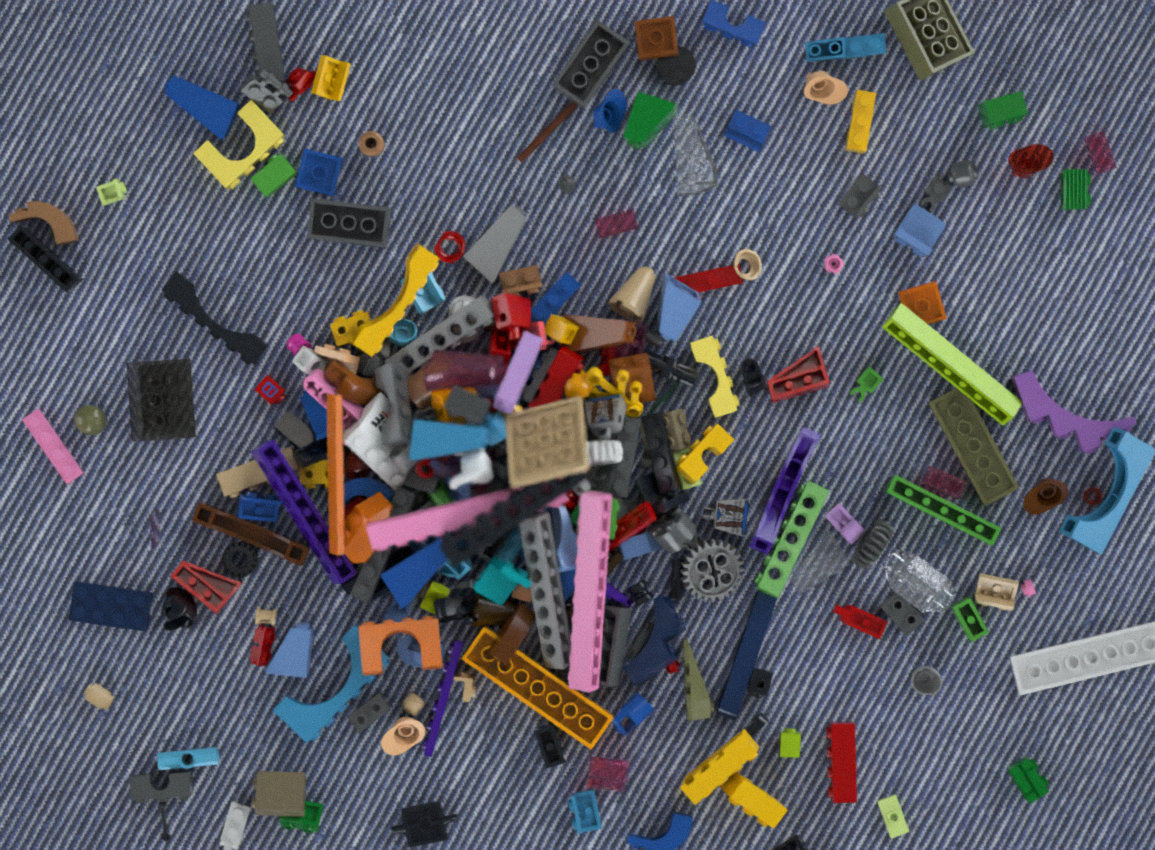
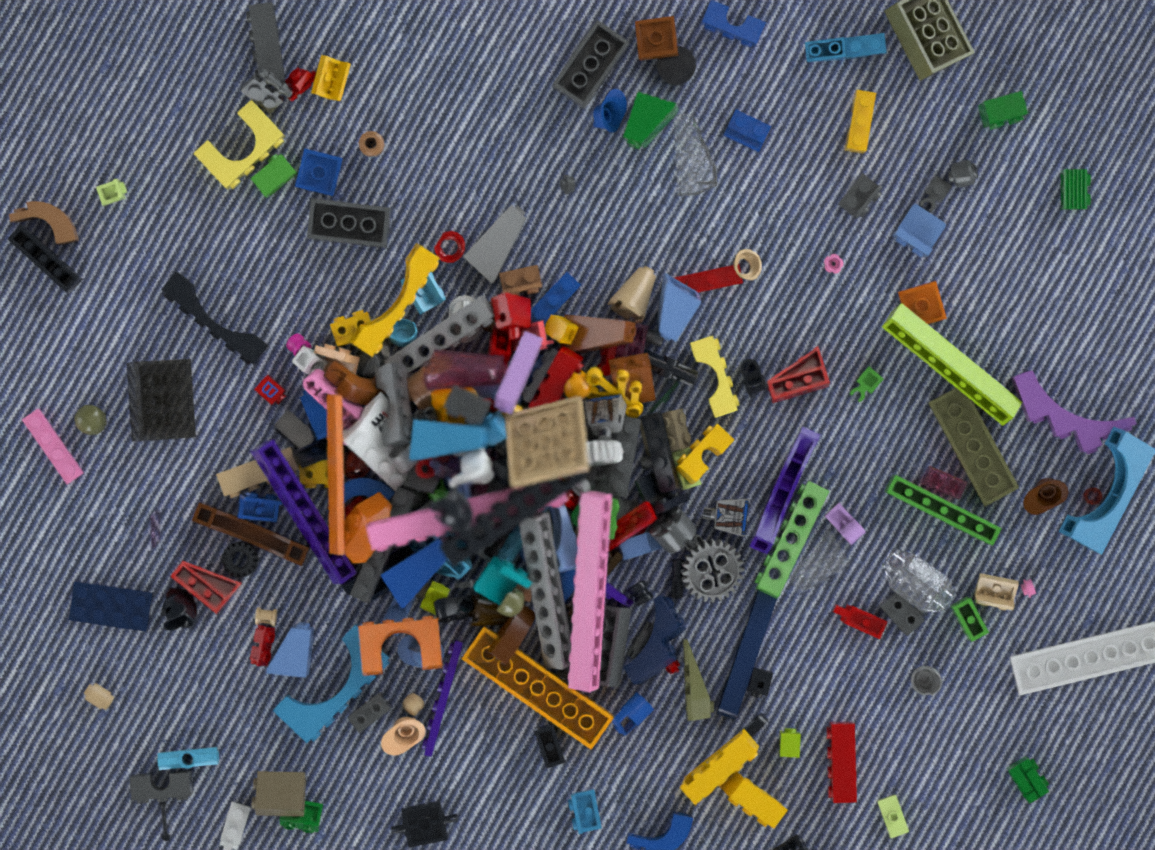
blue slope [164,75,240,141] -> none
tan bracket [453,672,476,702] -> none
copper bar [516,102,577,163] -> none
clear pink brick [586,756,629,792] -> none
clear pink brick [595,209,638,239] -> none
light nougat piece [804,71,848,105] -> none
dark grey gear [851,519,894,570] -> none
clear red piece [1008,144,1054,179] -> none
clear pink plate [1083,131,1117,175] -> none
none -> black helmet [428,488,473,535]
none -> olive hair [497,588,525,617]

